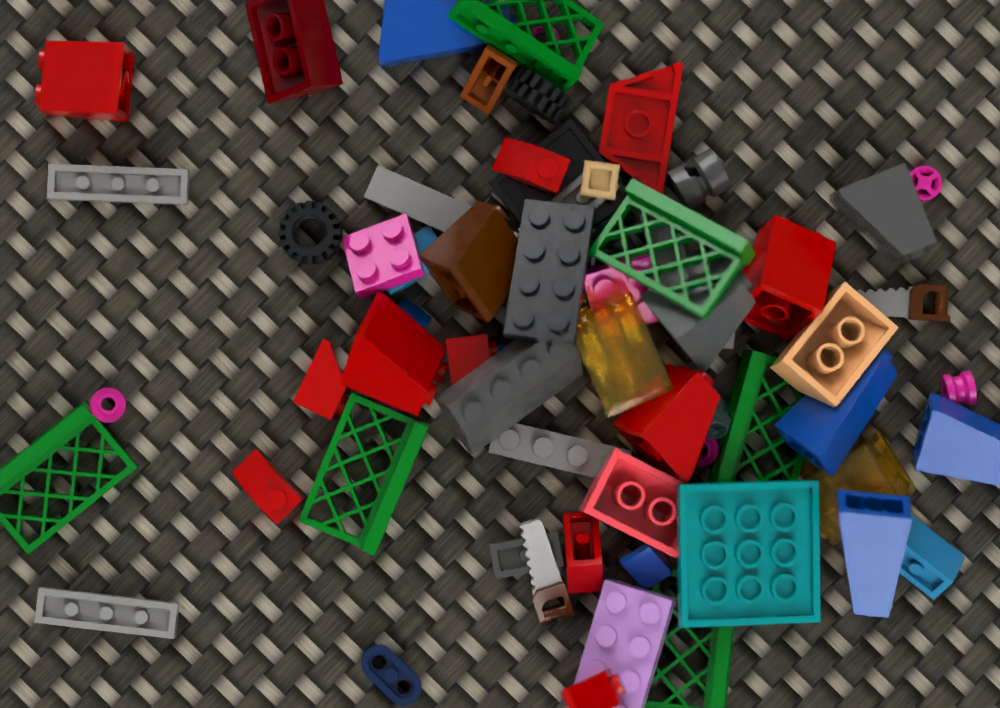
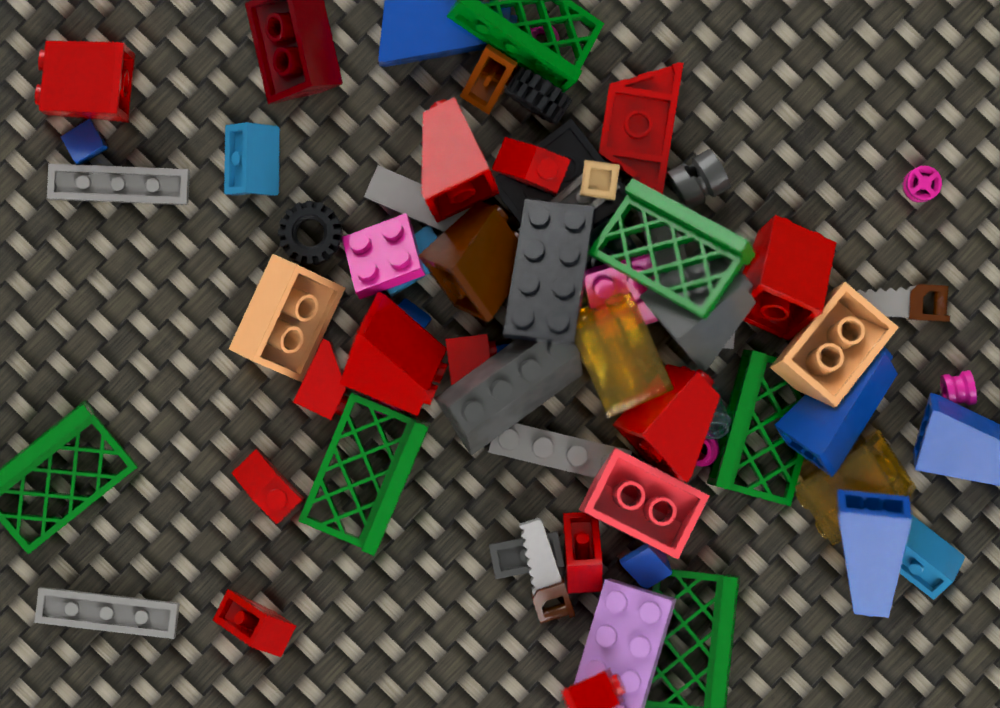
dark pink plate [90,388,126,423] -> none
dark blue plate [361,644,422,706] -> none
teal plate [677,479,821,628] -> none
dark grey slope [829,163,937,263] -> none
none -> blue slope [61,118,109,165]
none -> red slope [213,589,296,657]
none -> dark azure panel [224,122,280,196]
none -> light nougat slope [229,254,346,382]
none -> slope [421,97,500,223]

